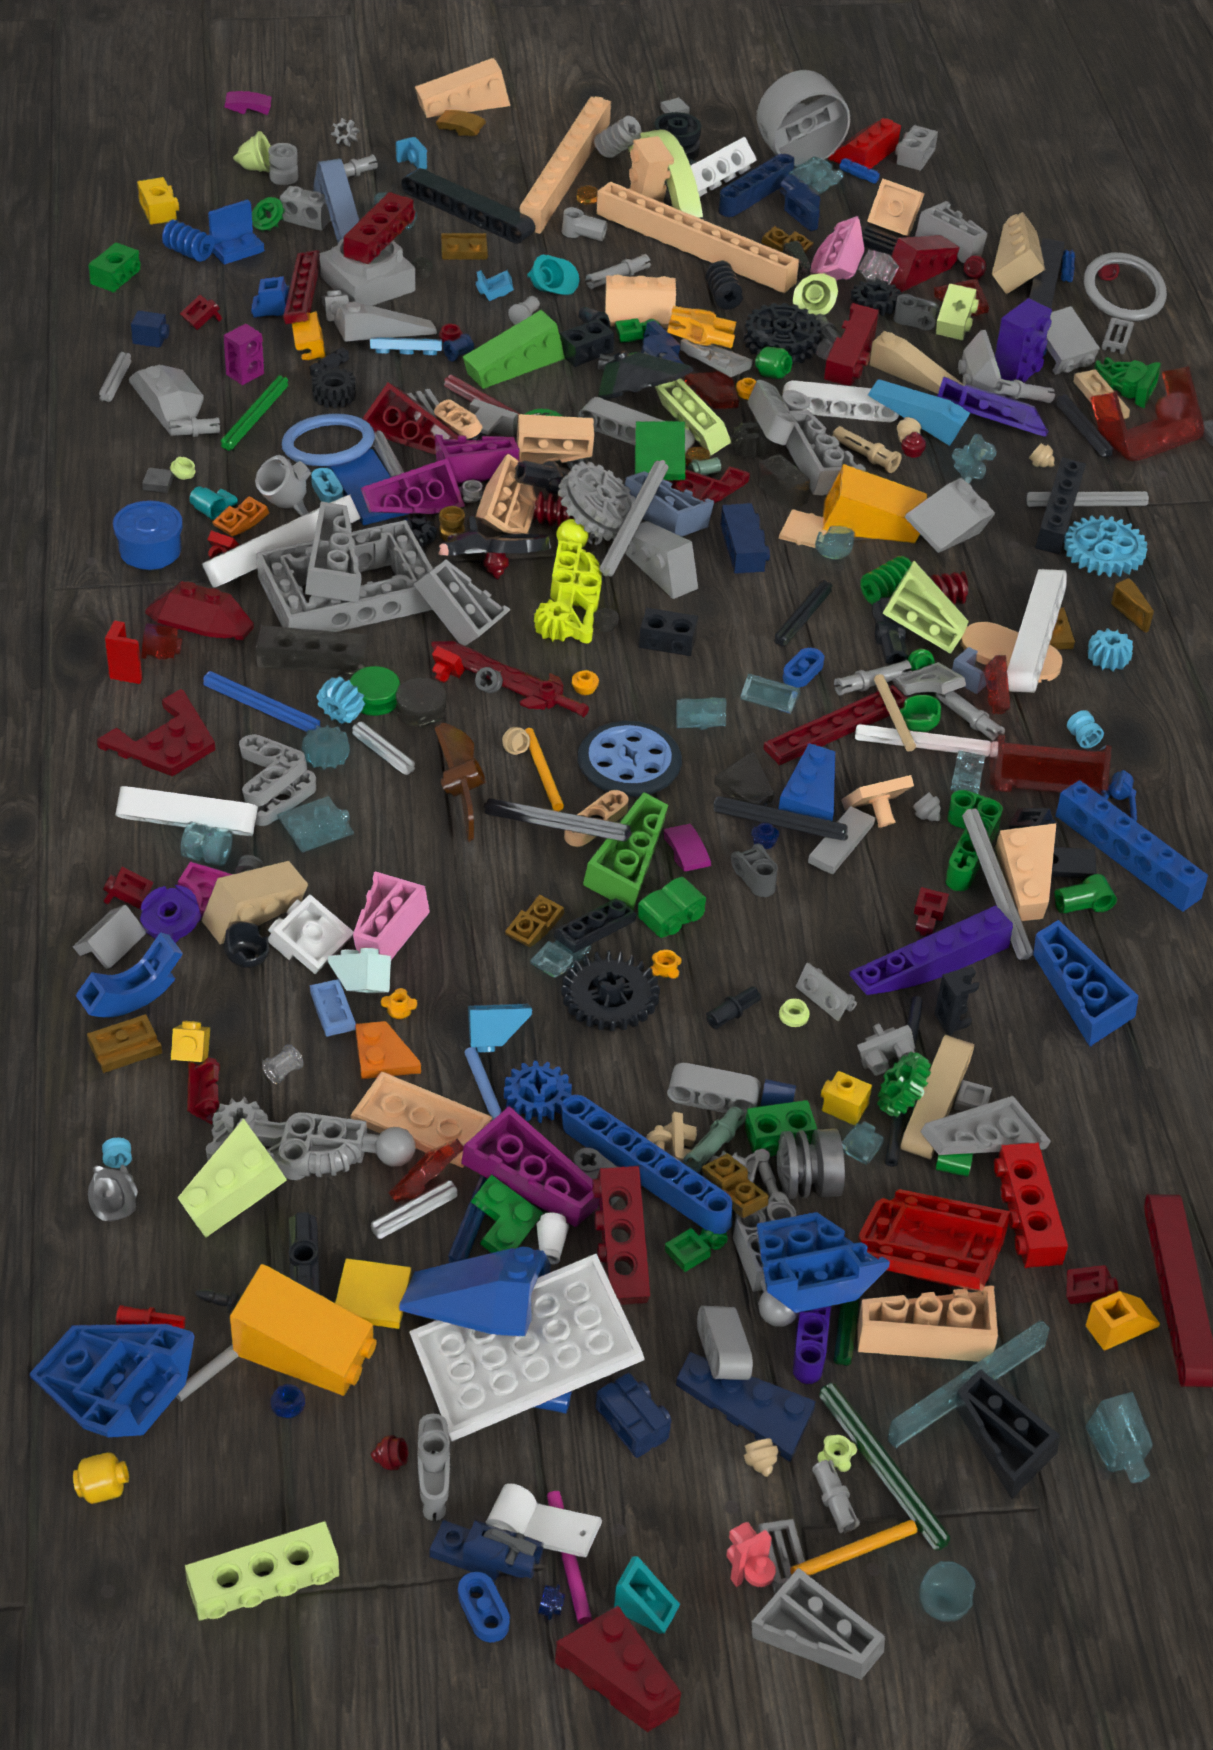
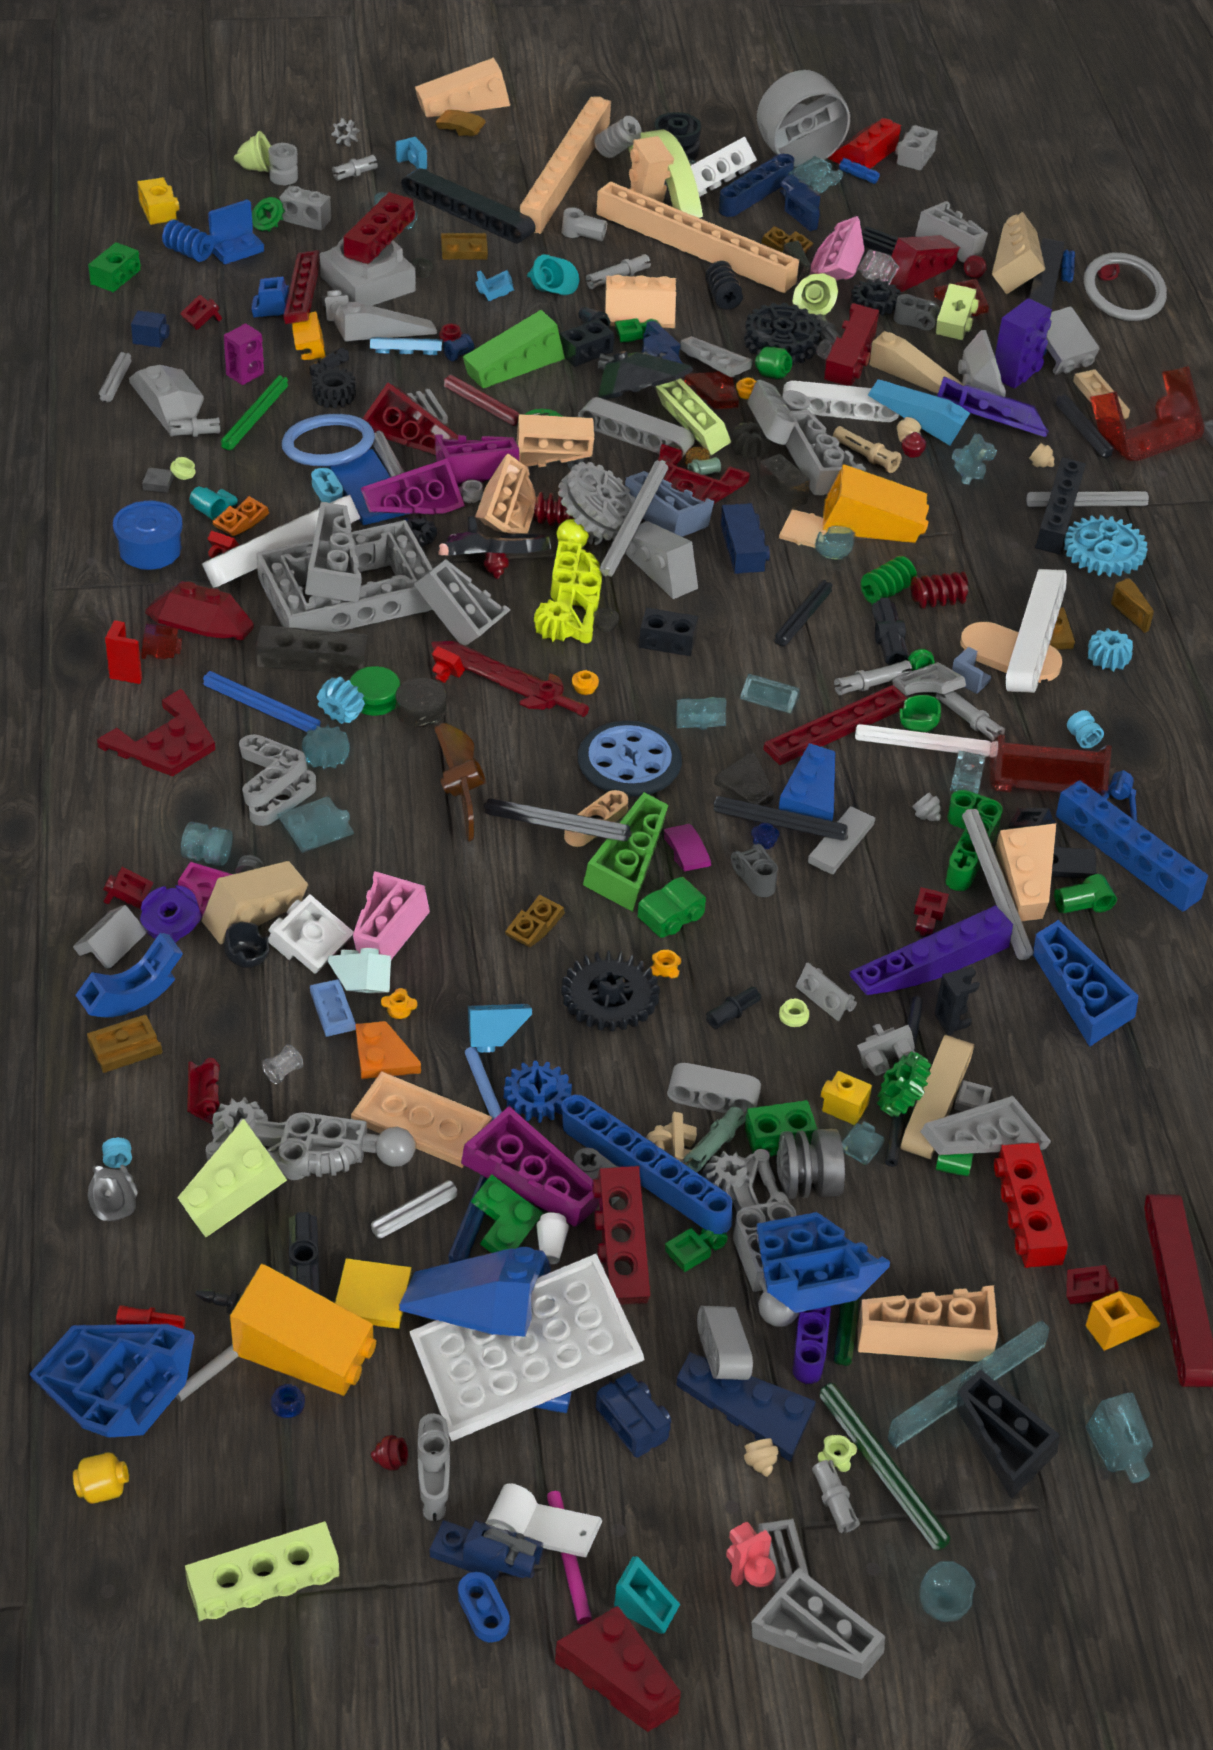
white beam [115,786,258,836] -> none
yellow brick [171,1021,210,1062] -> none
magenta slope [224,91,271,115] -> none
light grey piece [255,455,311,516] -> none
sand blue beam [313,159,359,243] -> none
light grey axle [352,721,415,775] -> none
clear red wing [389,1139,464,1202] -> none
light nougat beam [434,400,482,439] -> none
pearl gold wheel [439,506,465,541] -> none
light grey piece [467,399,518,440] -> none
dark grey bush [475,667,503,693] -> none
tan plate [502,727,530,755] -> none
light grey pin [508,296,540,325] -> none
black piece [515,461,571,495] -> none
light orange bar [525,728,564,811] -> none
clear light blue slope [530,940,591,978] -> none
clear blue plate [538,1584,566,1620] -> none
black tile [554,898,637,953] -> none
clear orange tile [576,185,598,204] -> none
green tile [635,421,685,480] -> none
light grey tile [661,98,690,114] -> none
light orange connector [667,306,736,349] -> none
pearl gold slope [702,1153,769,1218] -> none
dark blue slope [760,1079,796,1107] -> none
blue plate [783,648,824,688] -> none
light orange bar [790,1520,917,1576] -> none
light nougat tile [841,775,914,828] -> none
red wedge [858,1189,1010,1292] -> none
light nougat tile [867,178,925,236] -> none
tan bar [874,674,916,751] -> none
yellowish green wedge [882,561,969,654] -> none
light grey slope [905,478,995,553] -> none
clear red wing [984,655,1010,714] -> none
light grey pin [993,379,1055,403] -> none
green piece [1094,357,1161,408] -> none
light grey tile [1102,318,1134,354] -> none

